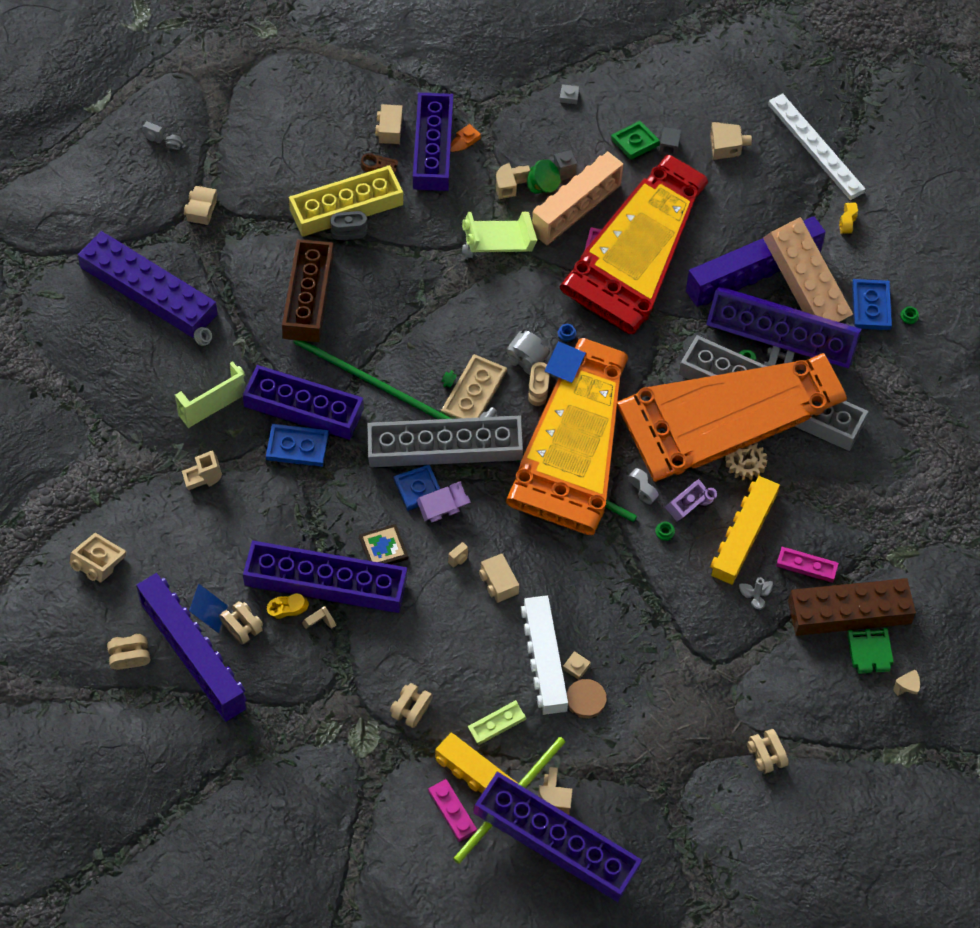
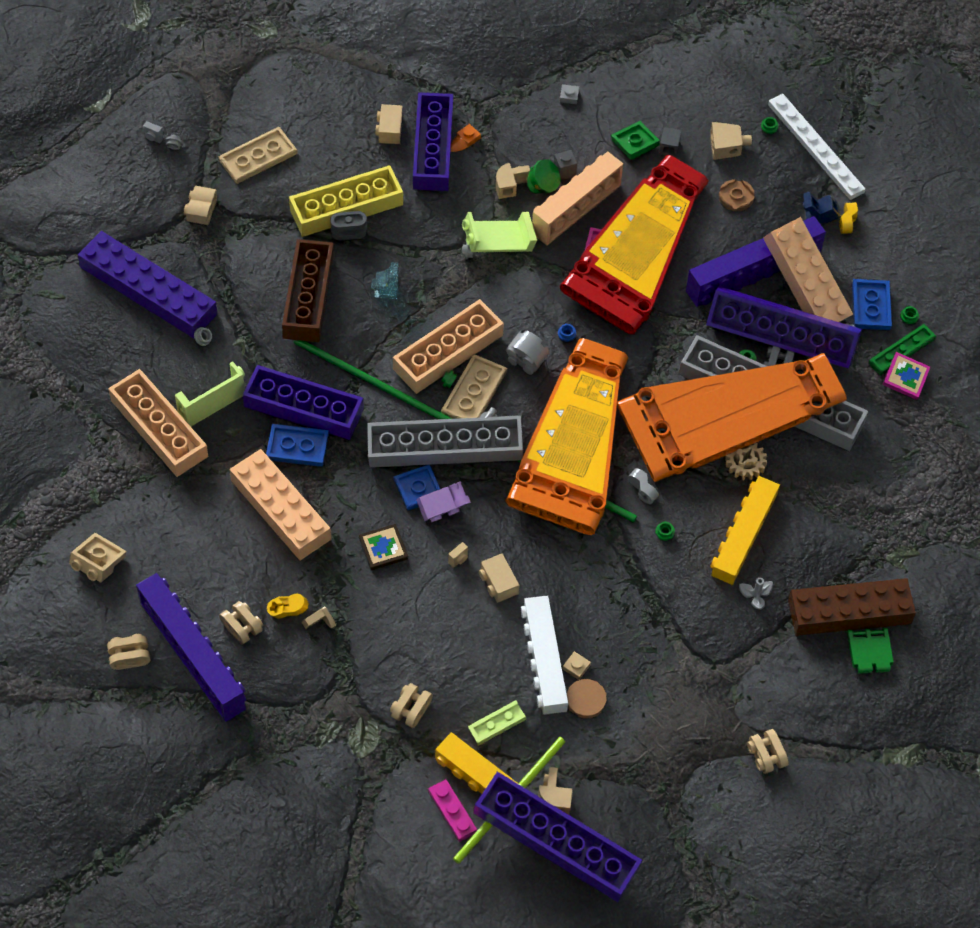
tan brick [182,450,222,490] -> none
blue sticker [189,584,228,633] -> none
dark purple brick [243,540,407,613] -> none
reddish brown piece [360,153,398,174] -> none
tan brick [528,362,550,406] -> none
blue sticker [545,341,586,383] -> none
lavender hinge [665,479,717,521] -> none
dark pink plate [776,547,839,583] -> none
tan tile [893,670,920,696] -> none
none -> light nougat brick [108,369,208,477]
none -> tan tile [218,127,298,184]
none -> light nougat brick [230,449,331,560]
none -> clear light blue arch [371,262,399,299]
none -> light nougat brick [393,299,504,394]
none -> medium nougat tile [719,179,754,211]
none -> green plate [761,117,778,134]
none -> dark blue brick [803,191,840,223]
none -> green tile [868,324,936,376]
none -> tile [883,352,930,400]

